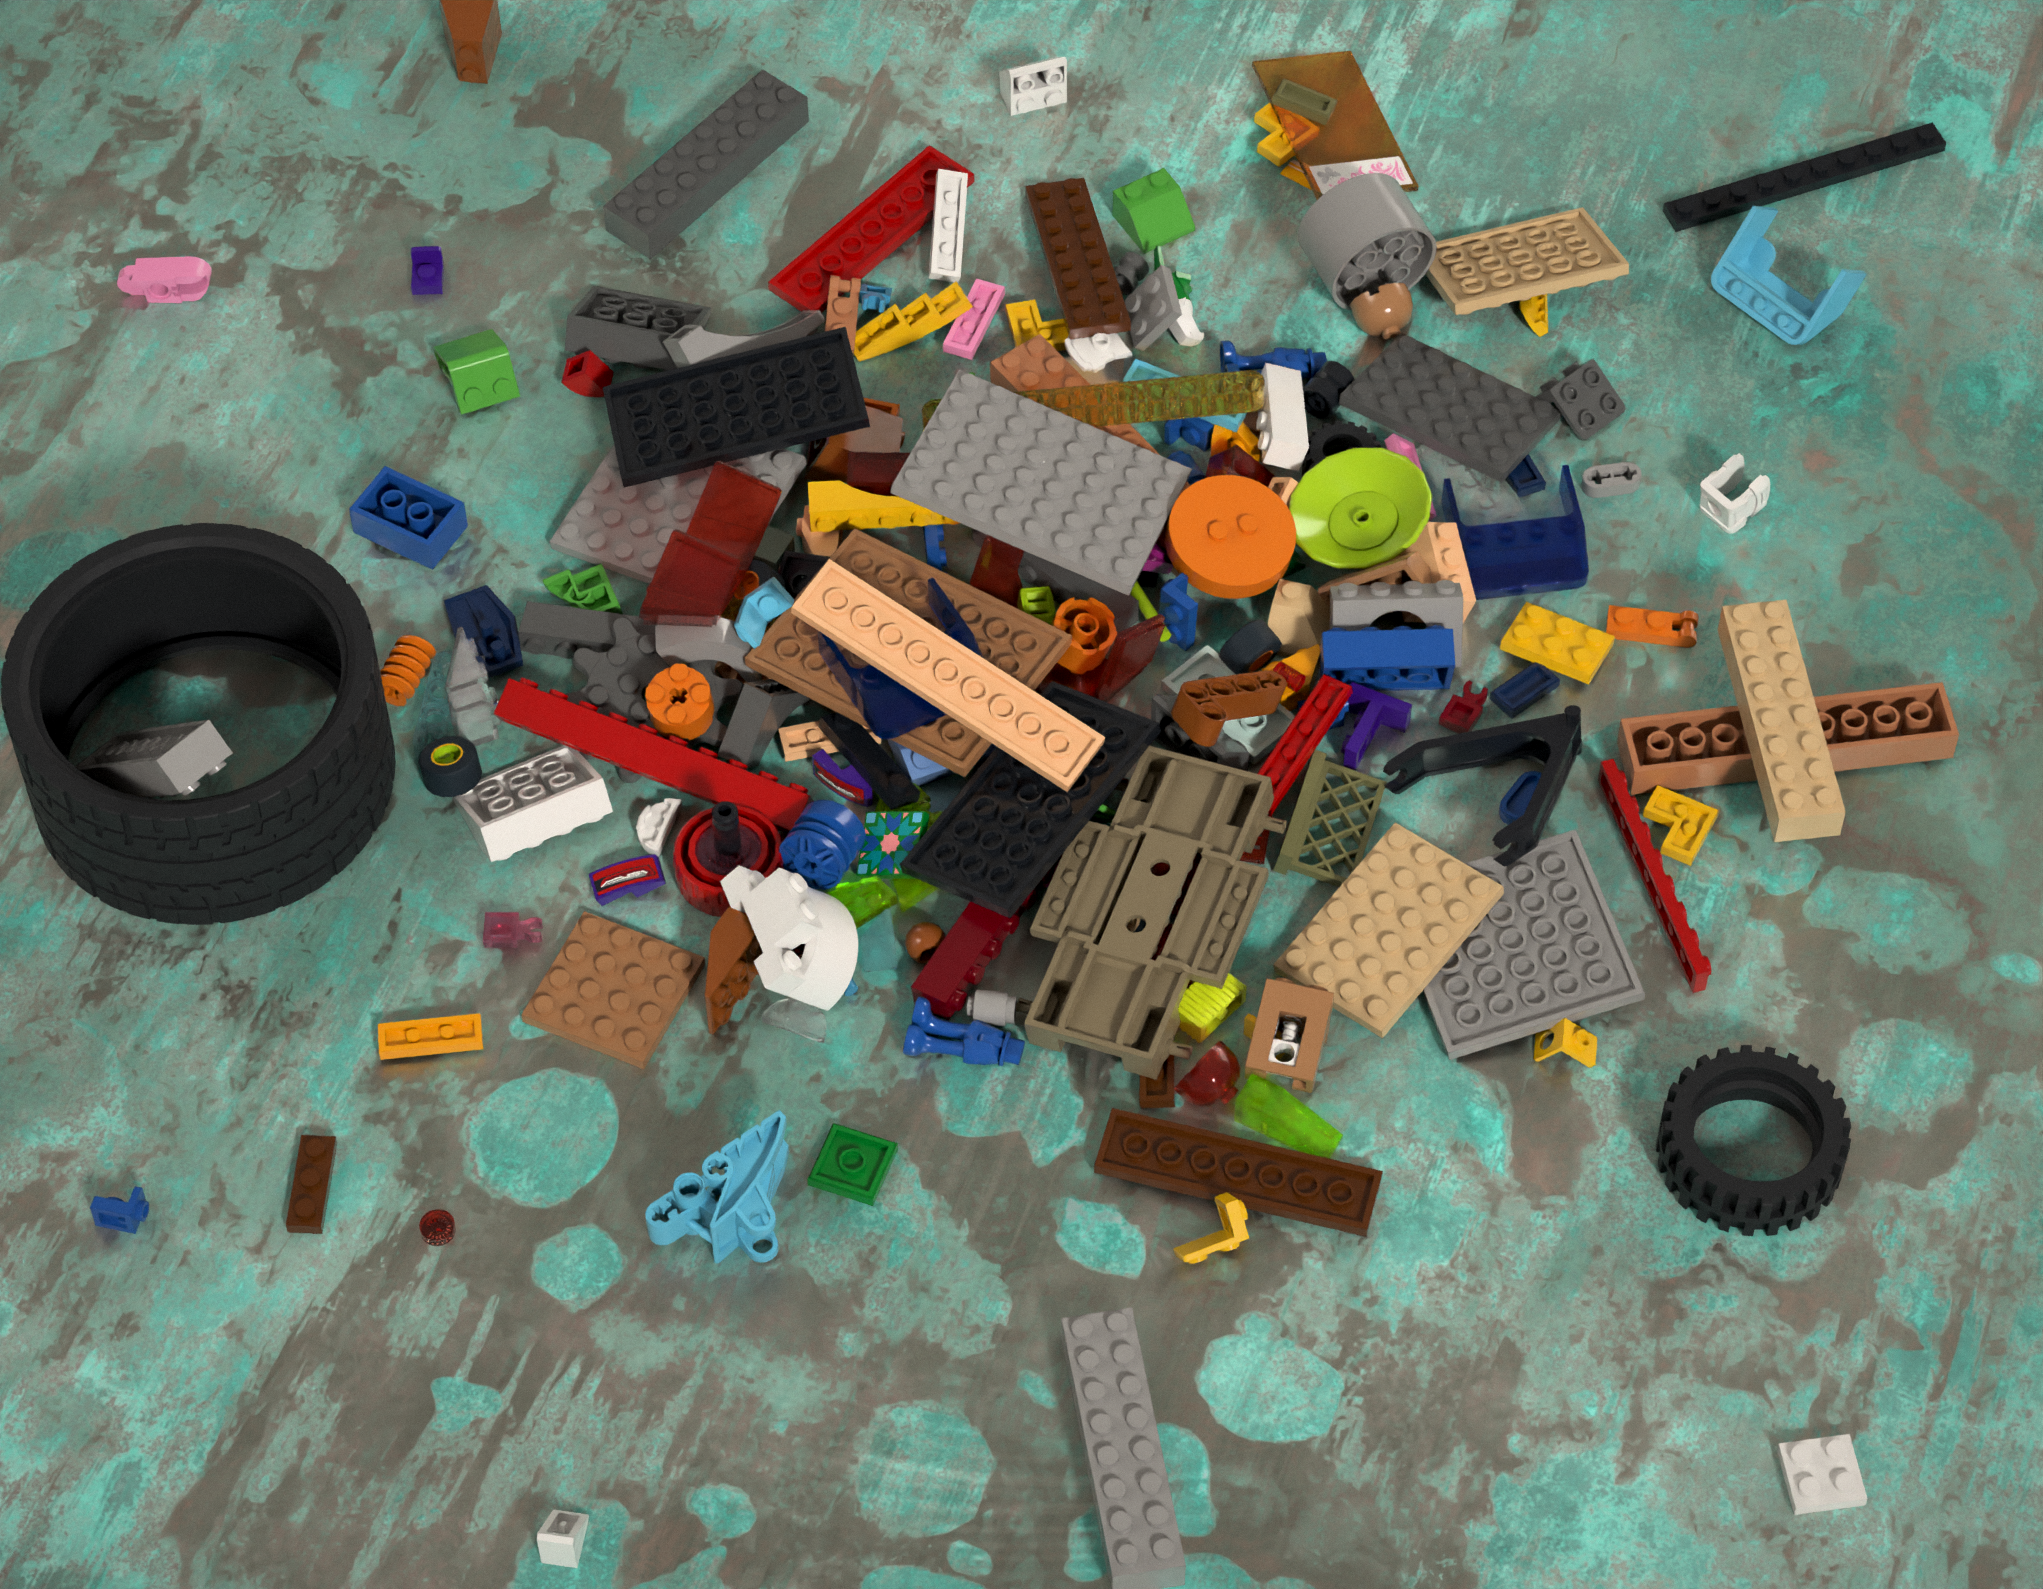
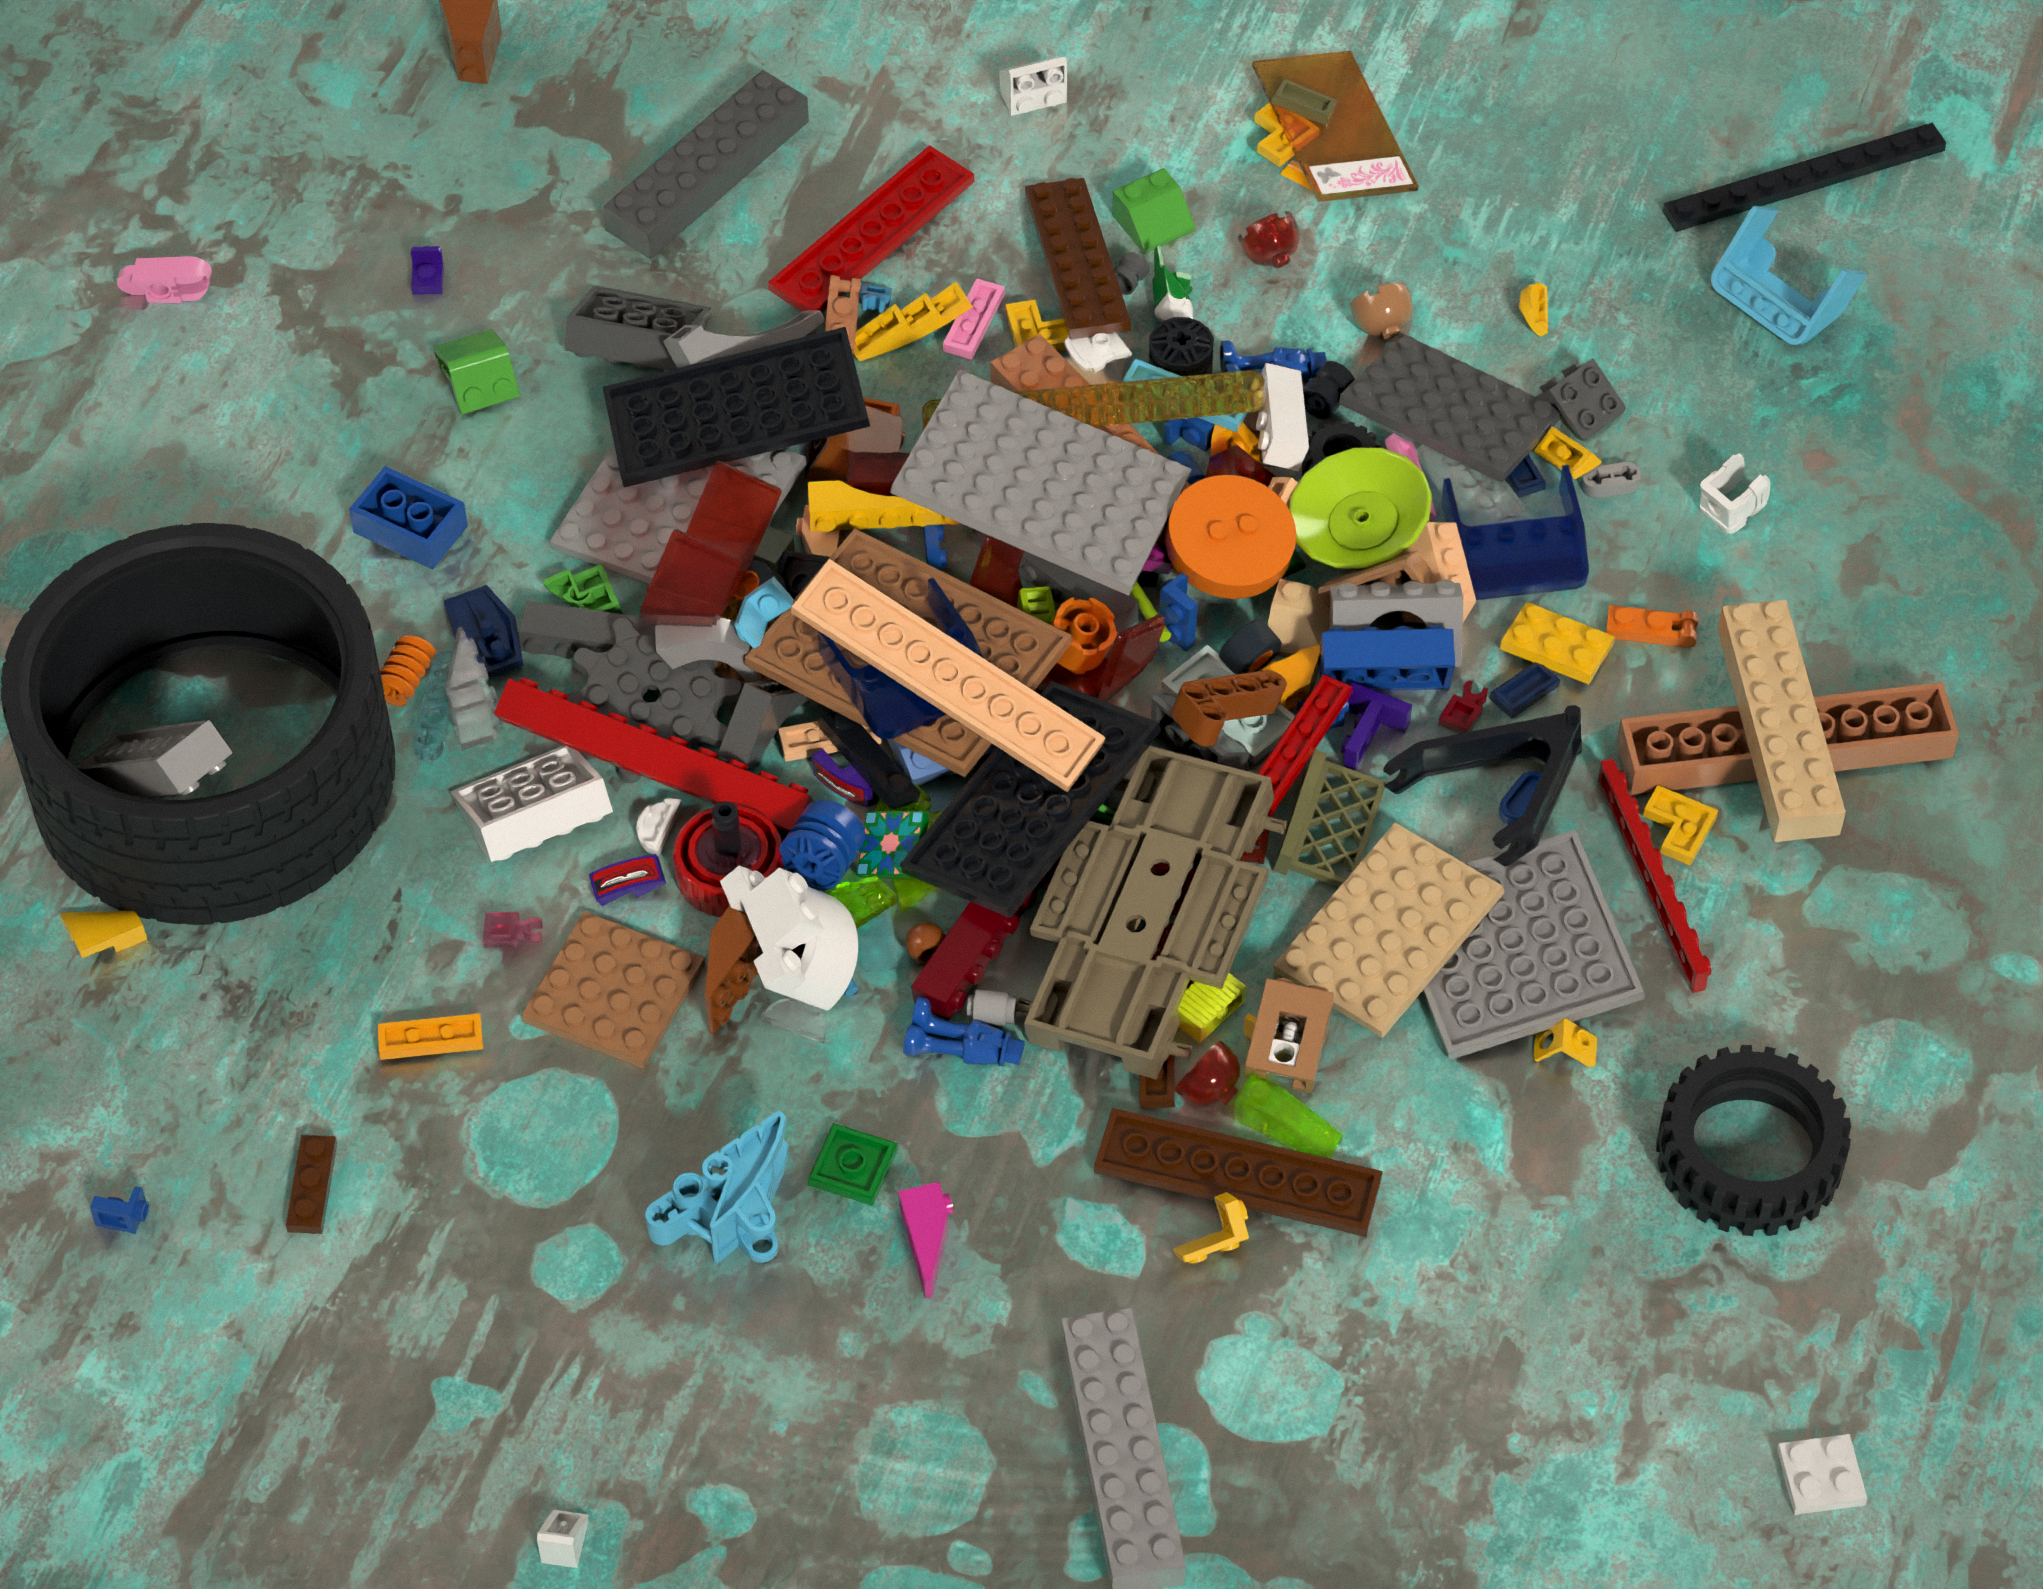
black wheel [418,736,482,797] -> none
clear red tile [419,1209,456,1246] -> none
red brick [561,350,614,397] -> none
orange brick [645,664,715,740] -> none
white plate [928,169,968,283] -> none
light grey plate [1124,265,1182,351] -> none
red piece [1273,662,1306,692] -> none
light grey wheel [1298,173,1437,310] -> none
tan plate [1425,207,1629,315] -> none
none -> yellow slope [59,911,147,959]
none -> dark pink slope [898,1182,953,1298]
none -> black wheel [1149,317,1214,387]
none -> clear red cylinder [1238,211,1300,268]
none -> yellow slope [1533,426,1602,479]

